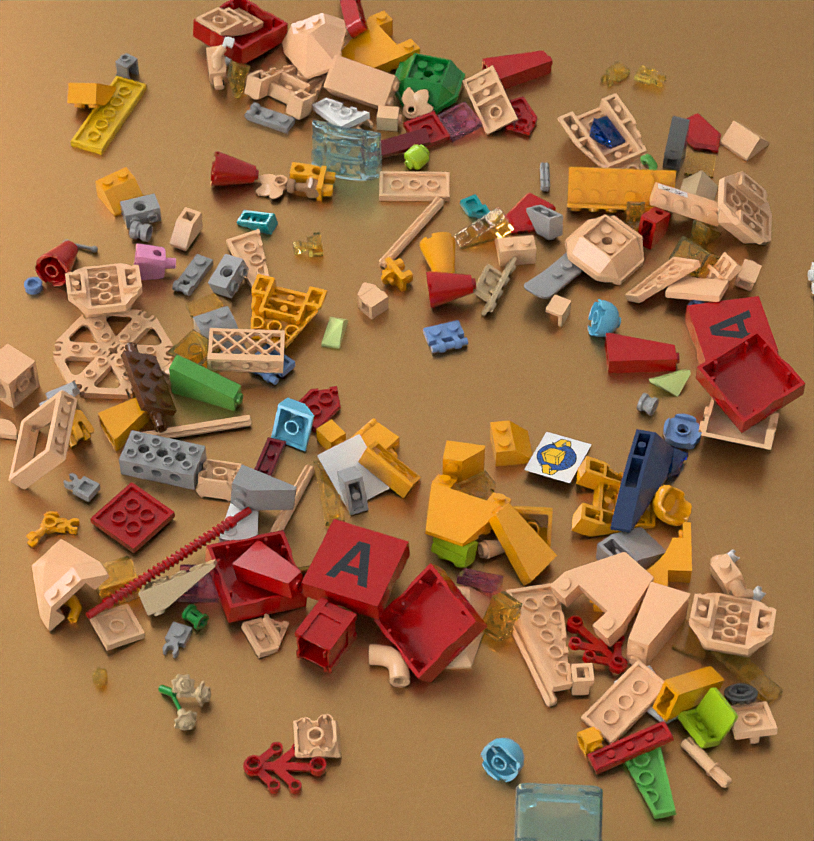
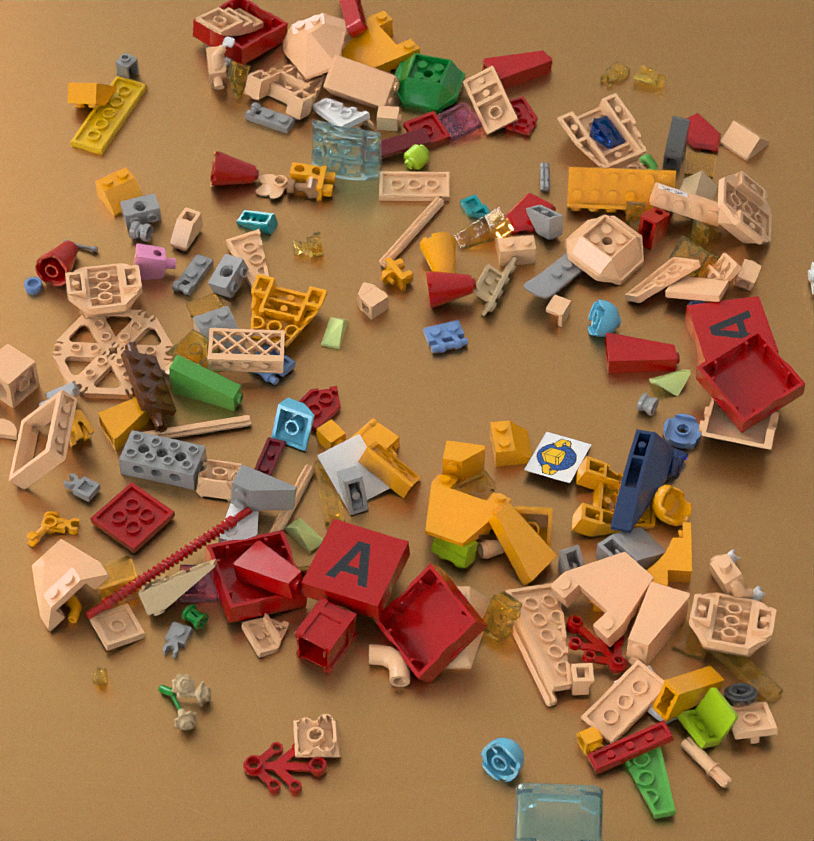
light nougat plate [402,88,434,119] -> none
clear pink plate [457,568,504,593] -> none
none -> yellowish green slope [285,518,323,554]
none -> light grey slope [558,544,585,574]

